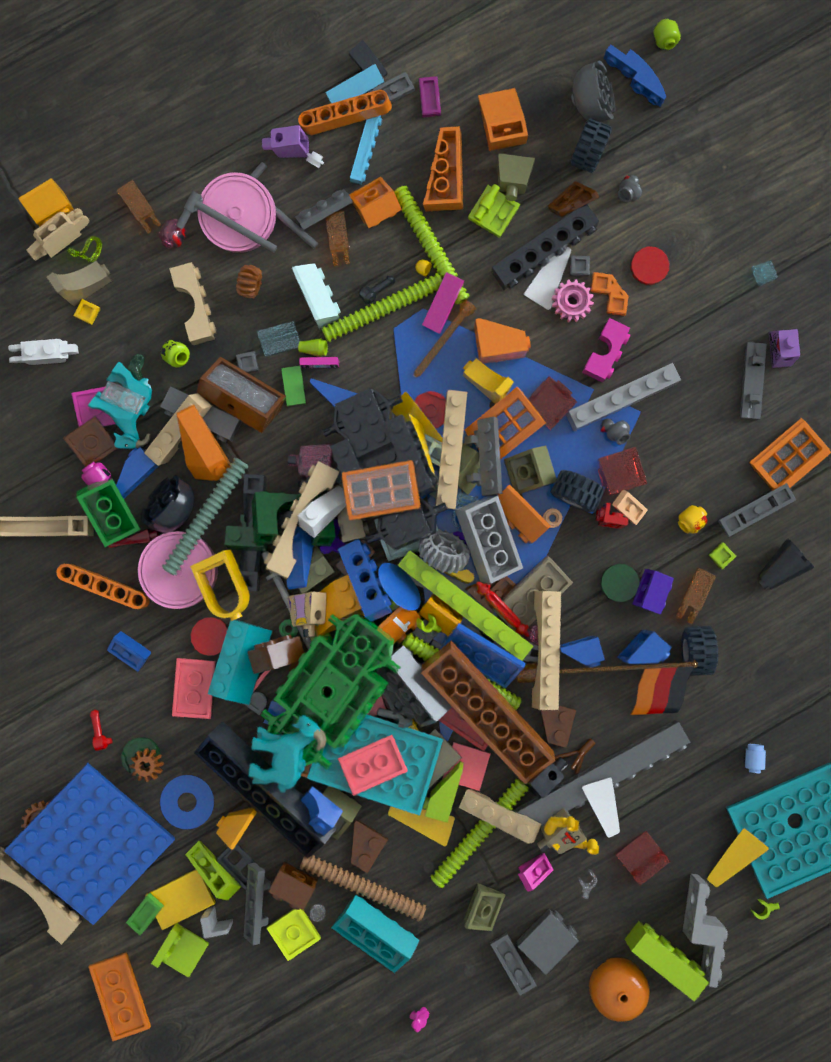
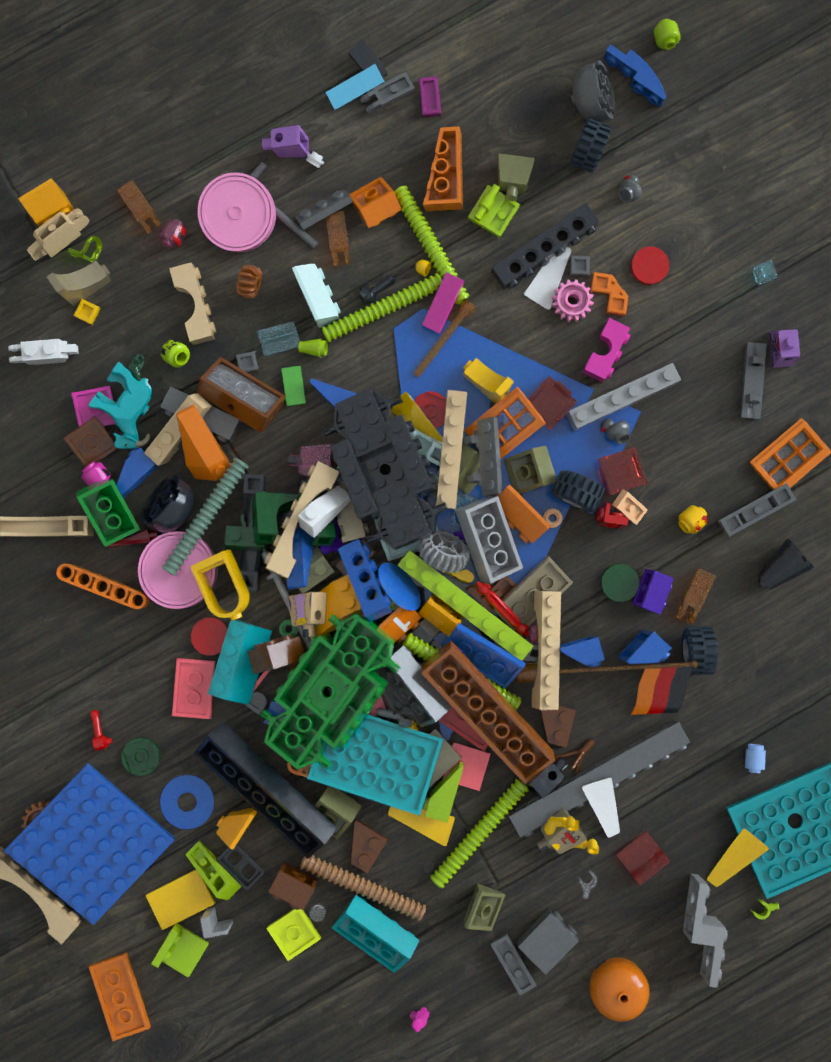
clear slope [100,381,145,415] -> none
blue slope [107,631,151,672] -> none
bright green tile [126,893,164,935] -> none
dark orange gear [130,748,164,782] -> none
dark grey bar [176,190,277,253] -> none
dark grey hinge [244,863,271,945] -> none
teal animal [249,715,326,792] -> none
orange beam [298,90,392,135] -> none
dark pink tile [300,357,339,369] -> none
blue arch [301,786,343,836] -> none
coral tile [338,735,408,796] -> none
clear piece [342,460,420,520] -> none
medium azure piece [350,116,382,185] -> none
yellow sticker [409,414,435,475] -> none
lime piece [416,614,442,633] -> none
tan arch [459,789,542,844] -> none
orange slope [474,318,531,364] -> none
orange slope [478,88,528,151] -> none
dark pink slope [518,853,554,891] -> none
reddish brown wing [548,181,599,217] -> none
lime brick [625,921,709,1002] -> none
lime tile [708,542,736,569] -> none

